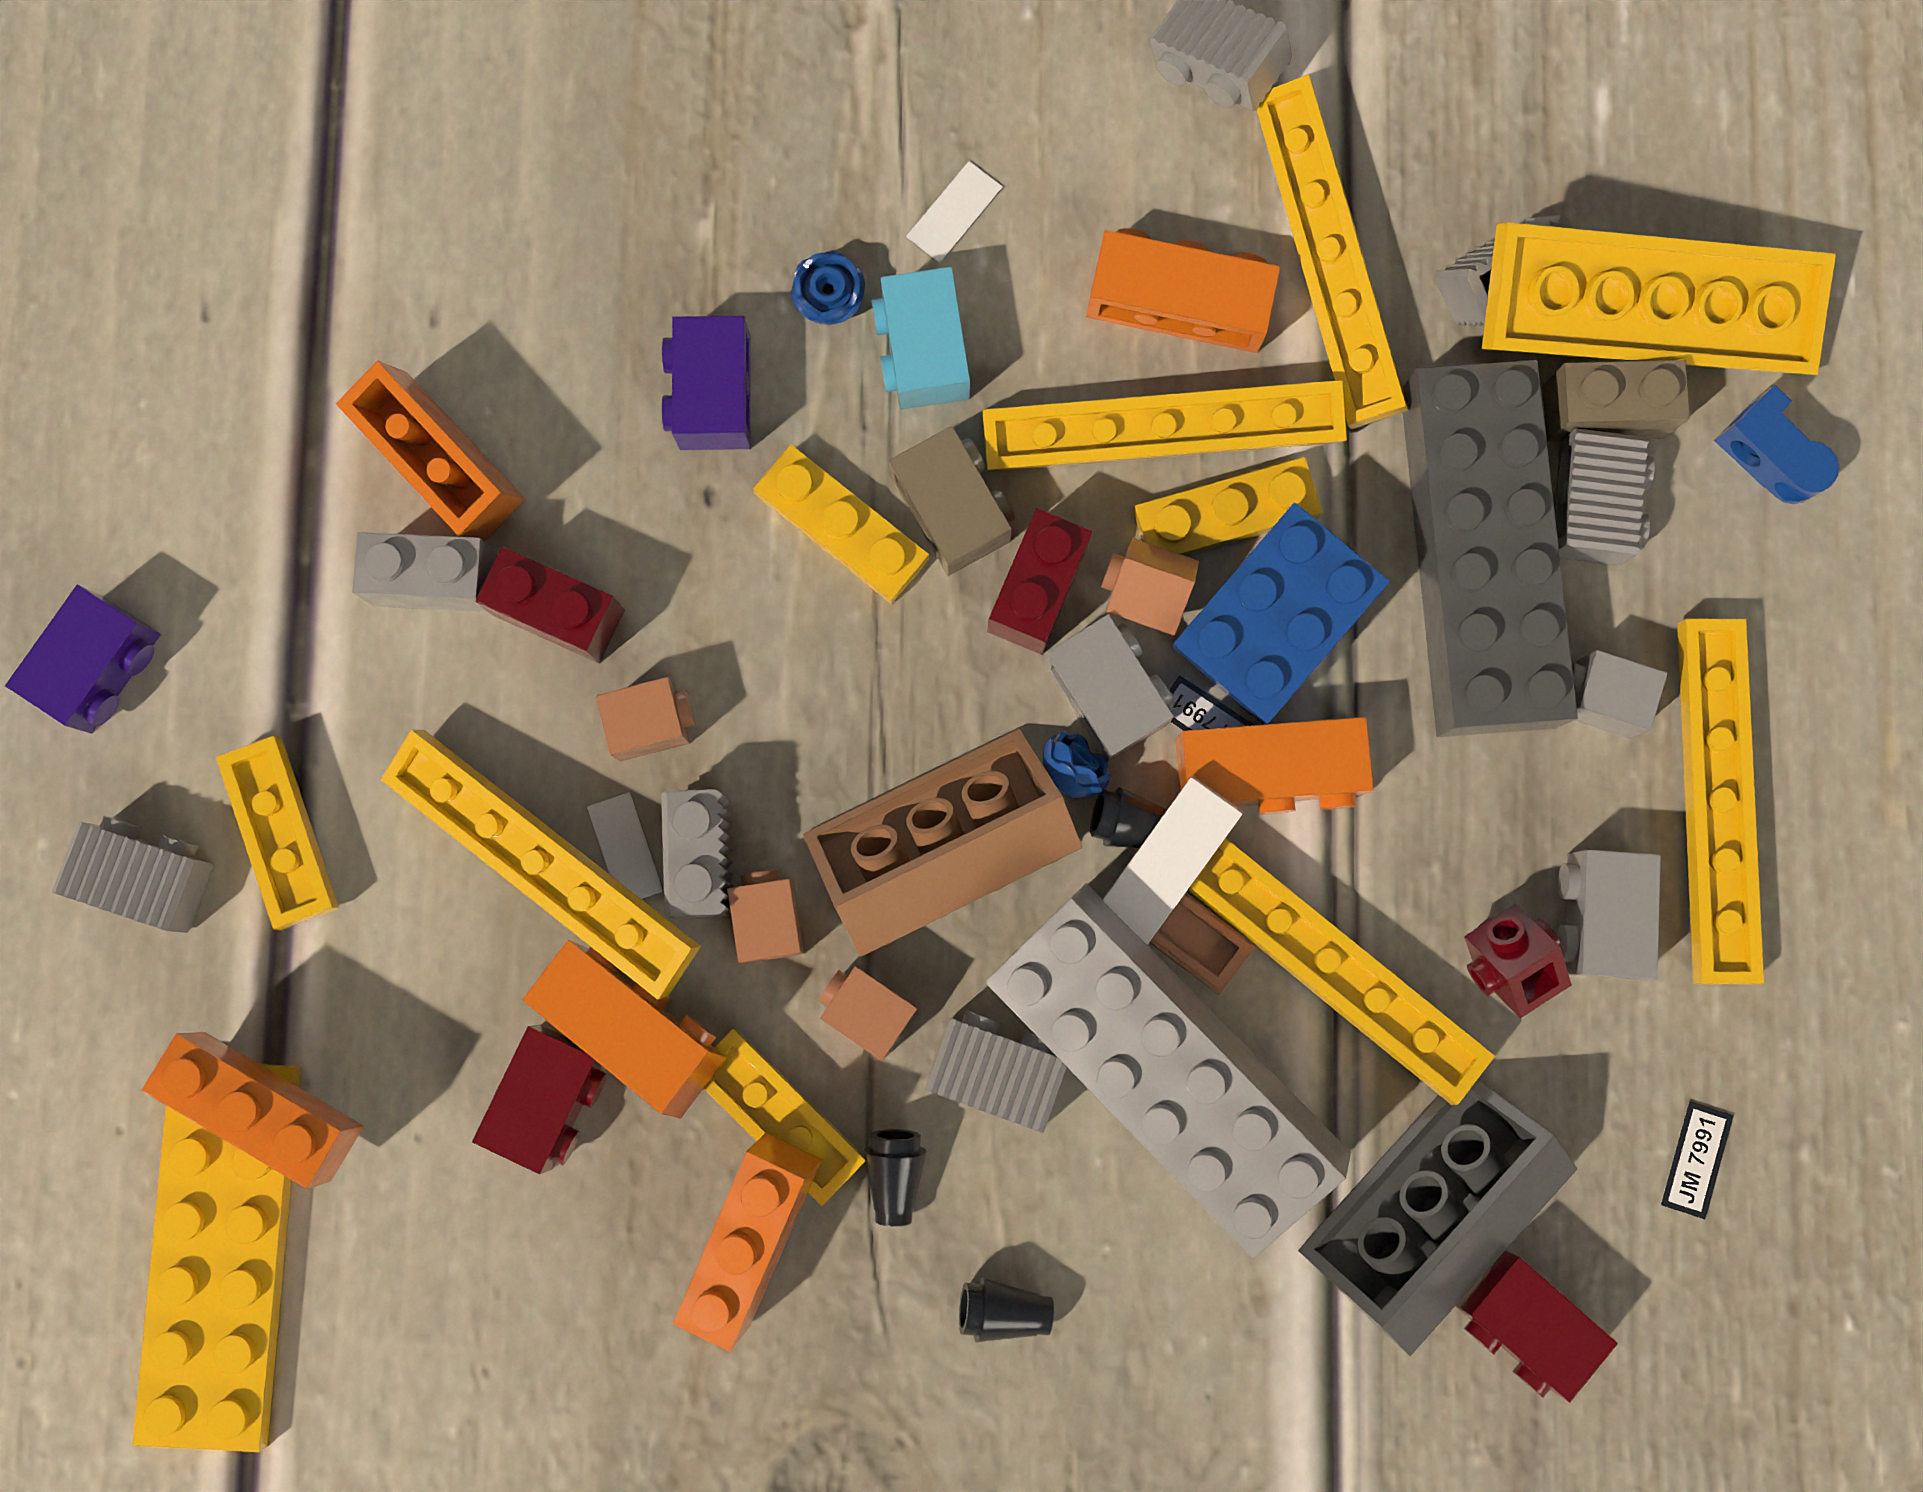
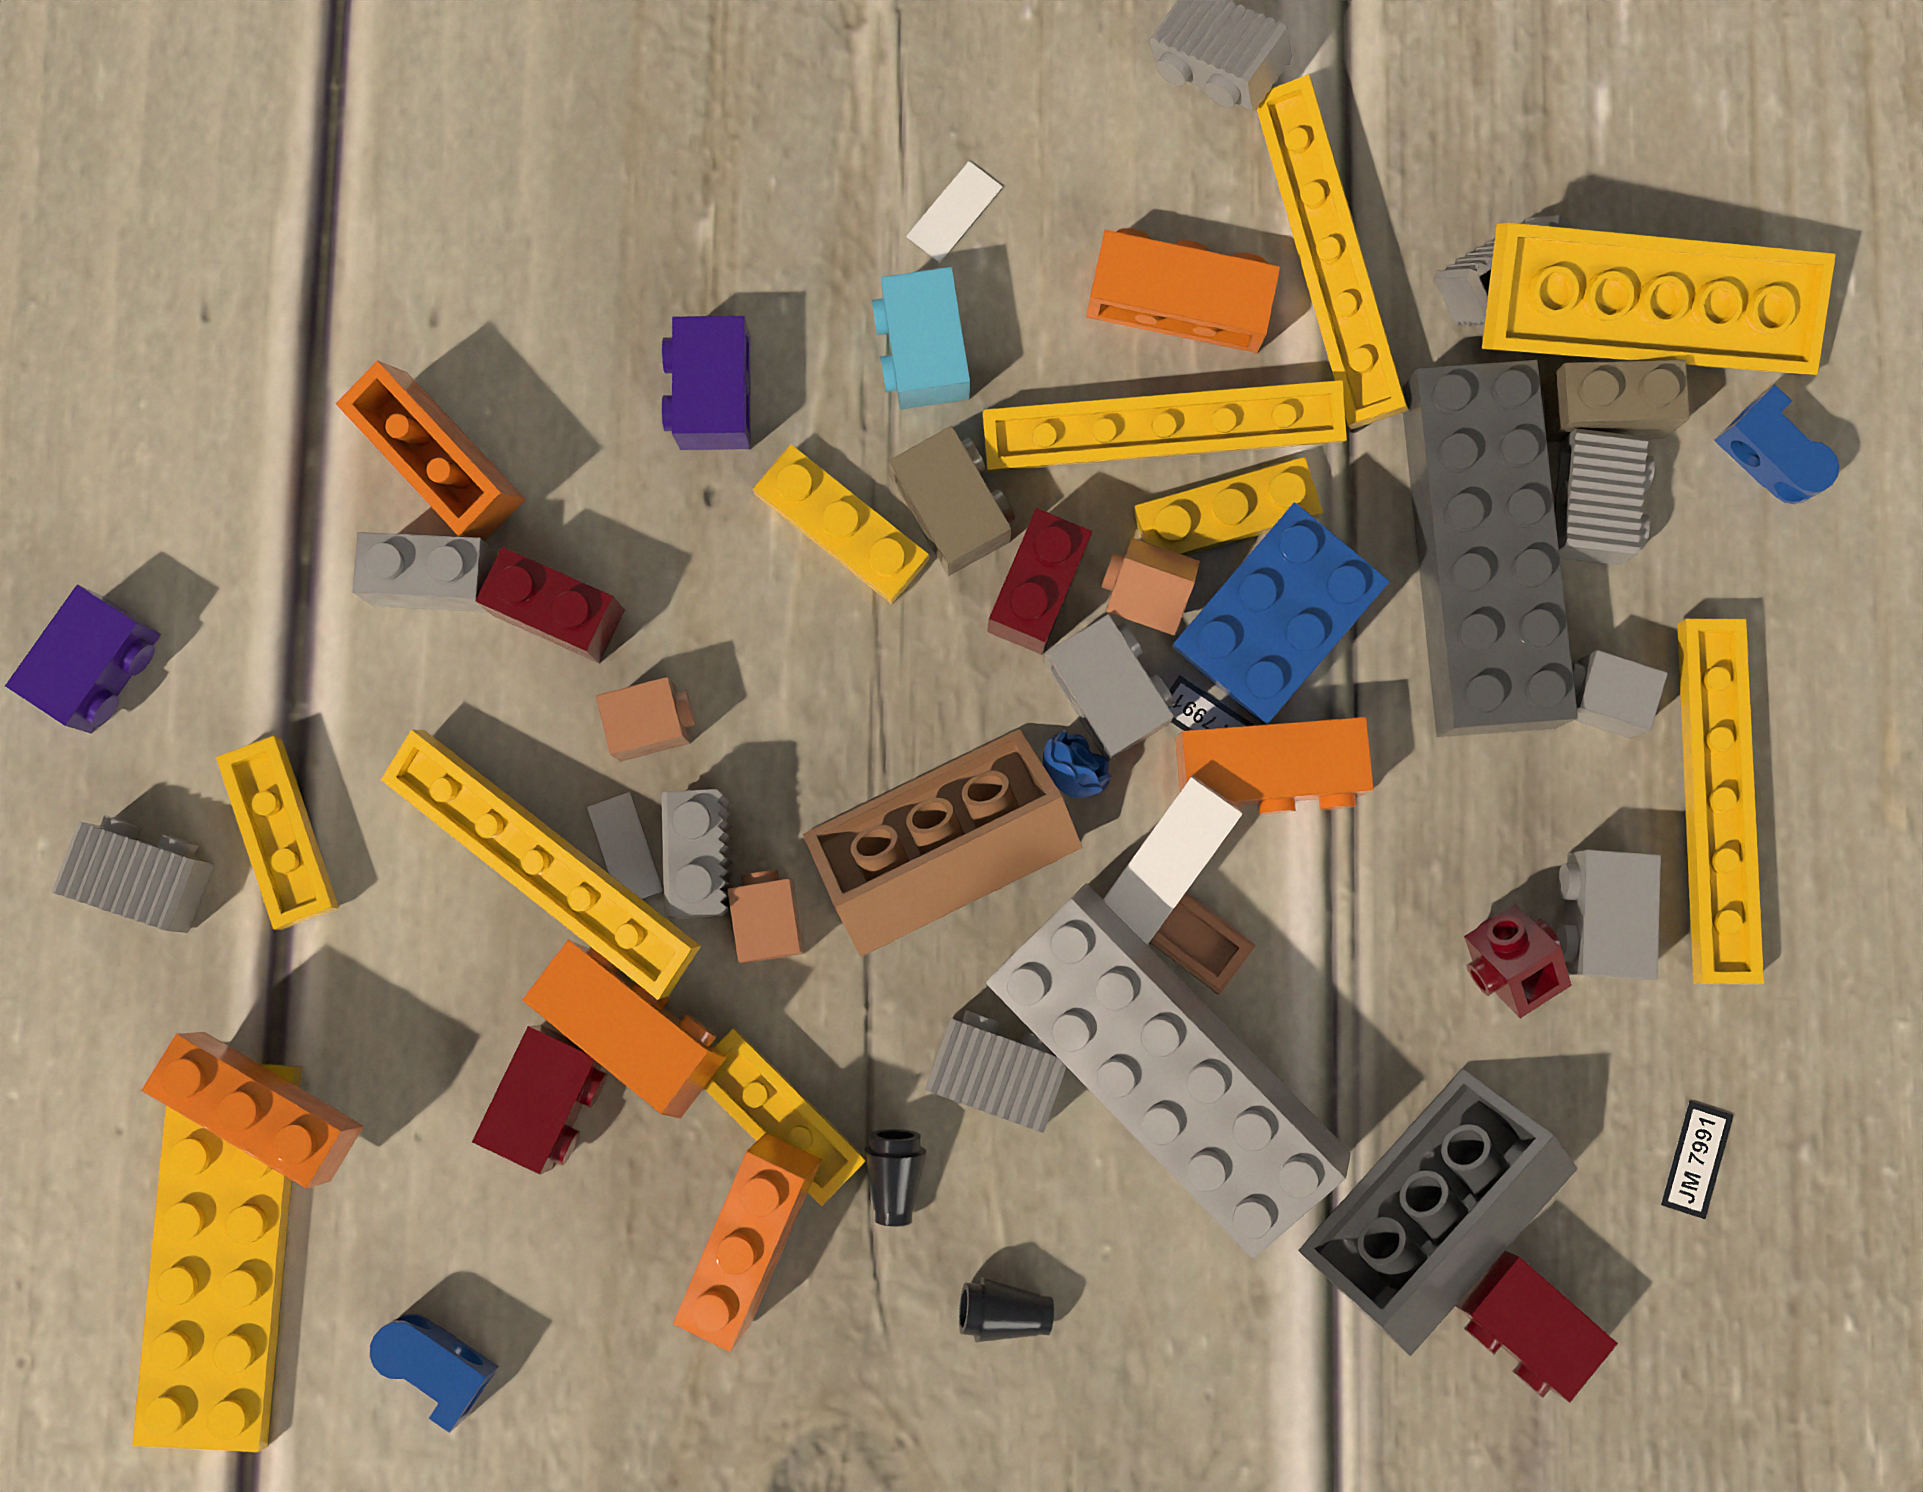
blue plate [791,251,865,325] -> none
nougat brick [818,966,918,1061] -> none
black cone [1090,787,1168,848] -> none
yellow plate [1188,838,1495,1105] -> none
none -> blue leg [369,1314,499,1433]

